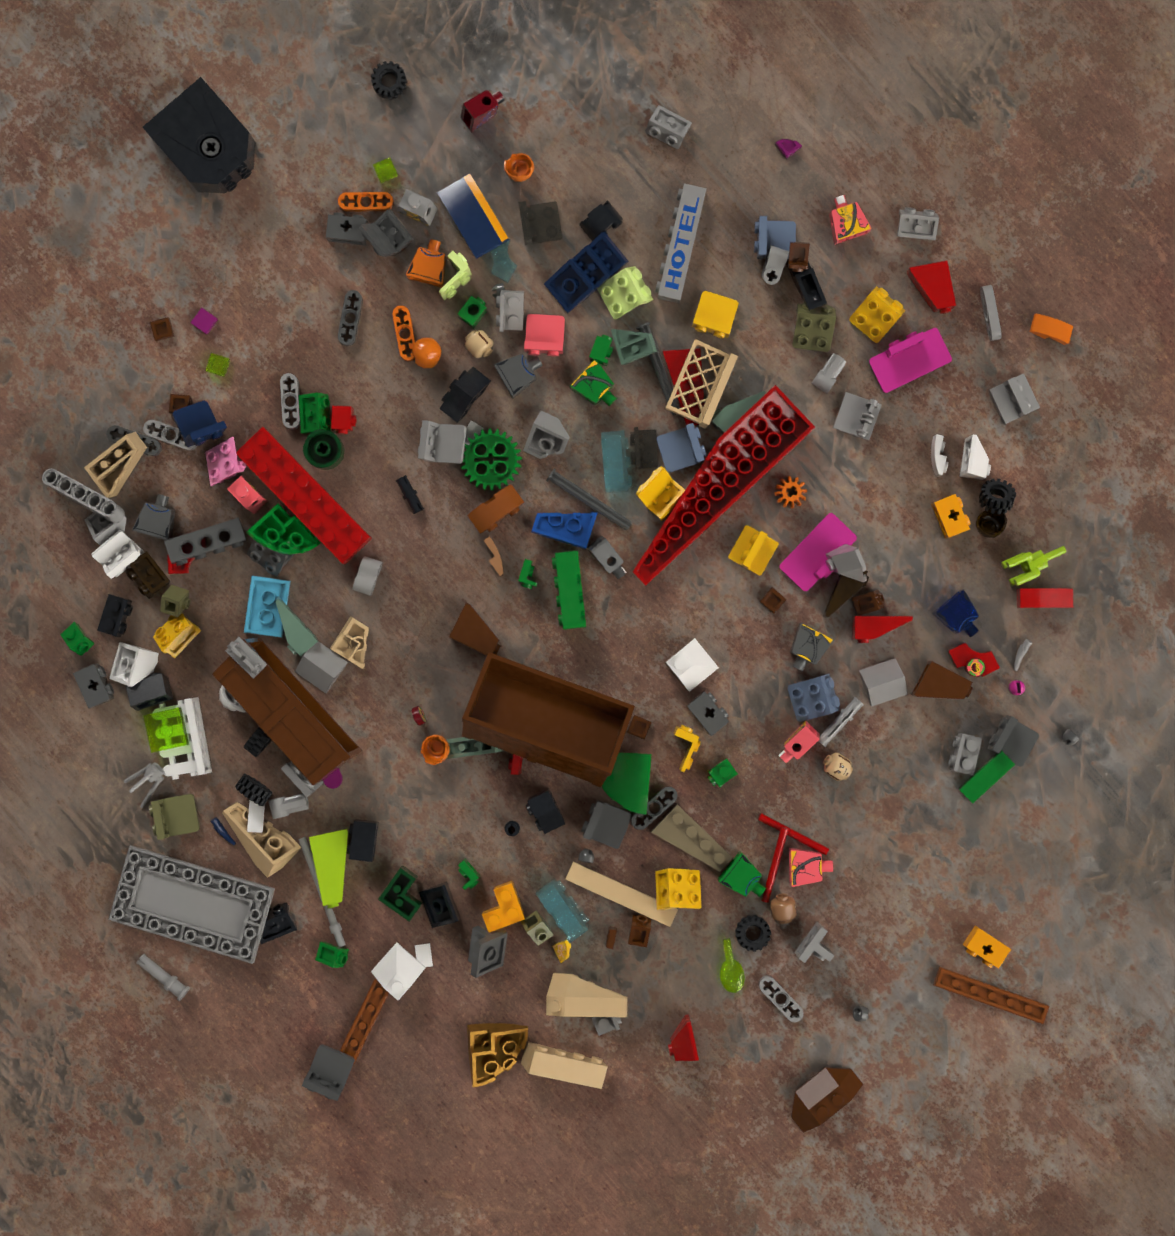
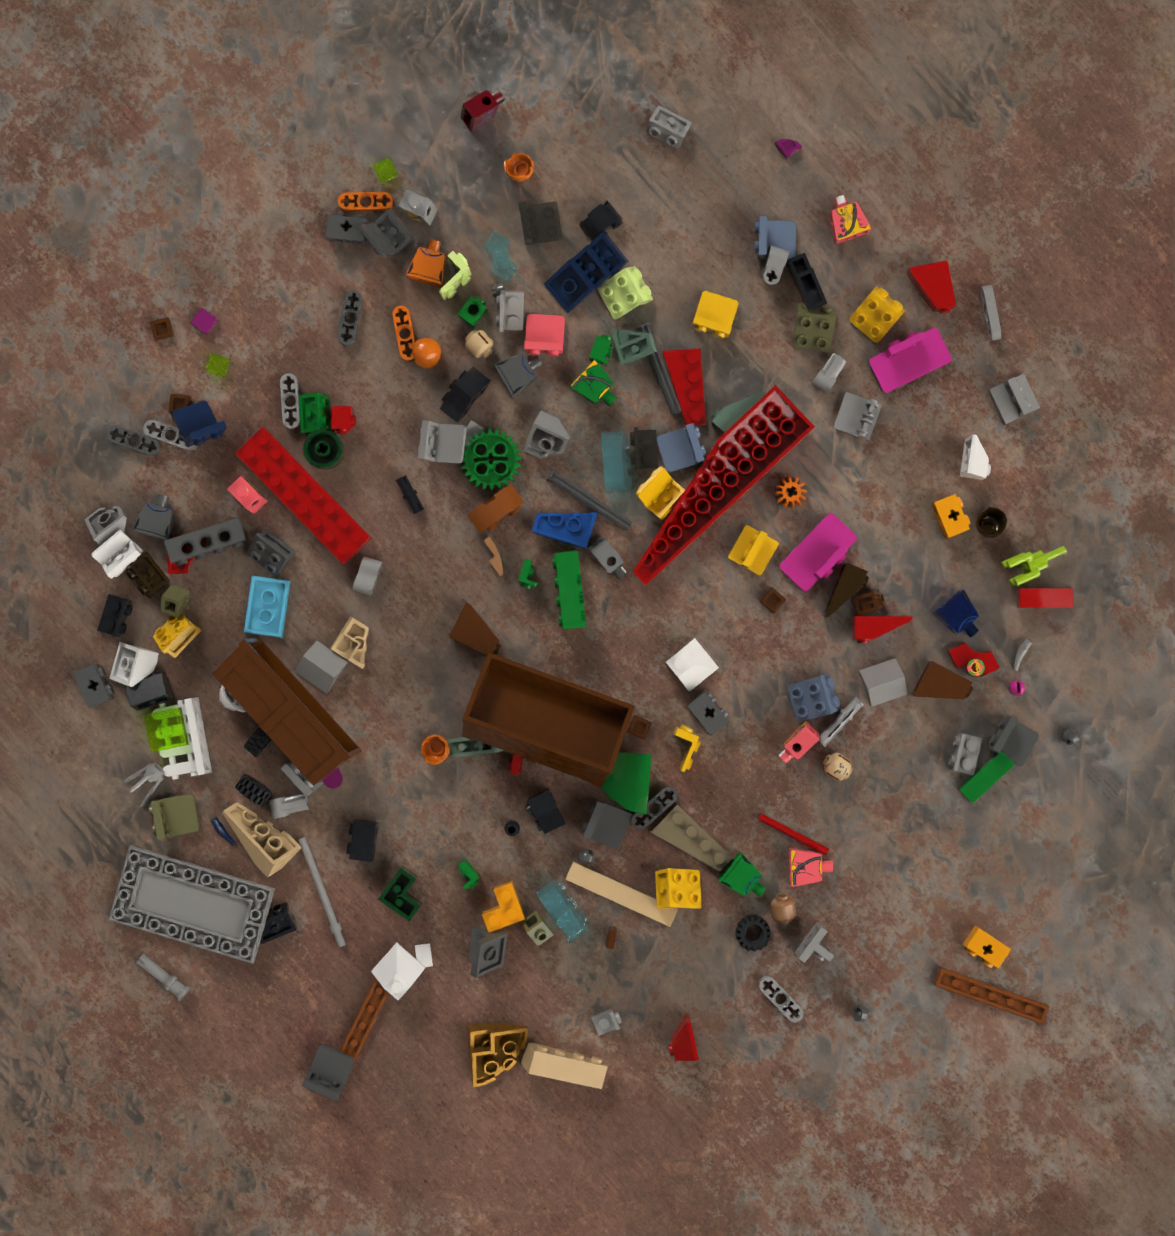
light grey beam [42,468,125,523] -> none
green bracket [60,622,95,656] -> none
tan wedge [84,432,147,498] -> none
black piece [142,77,256,194] -> none
bright pink hinge [205,437,246,486] -> none
light grey hinge [225,637,267,679] -> none
green brick [246,503,320,555] -> none
white sticker [247,800,265,833] -> none
sand green slope [276,596,318,656] -> none
lime slope [309,829,348,909] -> none
green bracket [315,941,349,968] -> none
black tyre [371,61,407,99] -> none
dark red tile [411,706,426,726] -> none
black slope [419,881,460,928] -> none
dark blue slope [437,174,509,259] -> none
tan wedge [546,973,627,1017] -> none
yellow tile [552,939,571,963] -> none
reddish brown bracket [628,915,651,948] -> none
light grey brick [655,183,707,304] -> none
tan fence [665,339,738,429] -> none
green bracket [708,758,738,788] -> none
clear neon green piece [720,938,745,993] -> none
red bar [761,827,788,903] -> none
reddish brown bracket [788,242,810,272] -> none
dark grey torso [790,623,834,672] -> none
reddish brown wedge [791,1067,863,1132] -> none
light grey slope [826,544,867,582] -> none
light grey bracket [897,207,939,240] -> none
white slope [931,434,948,477] -> none
black tyre [979,478,1016,514] -> none
orange slope [1030,313,1073,345] -> none

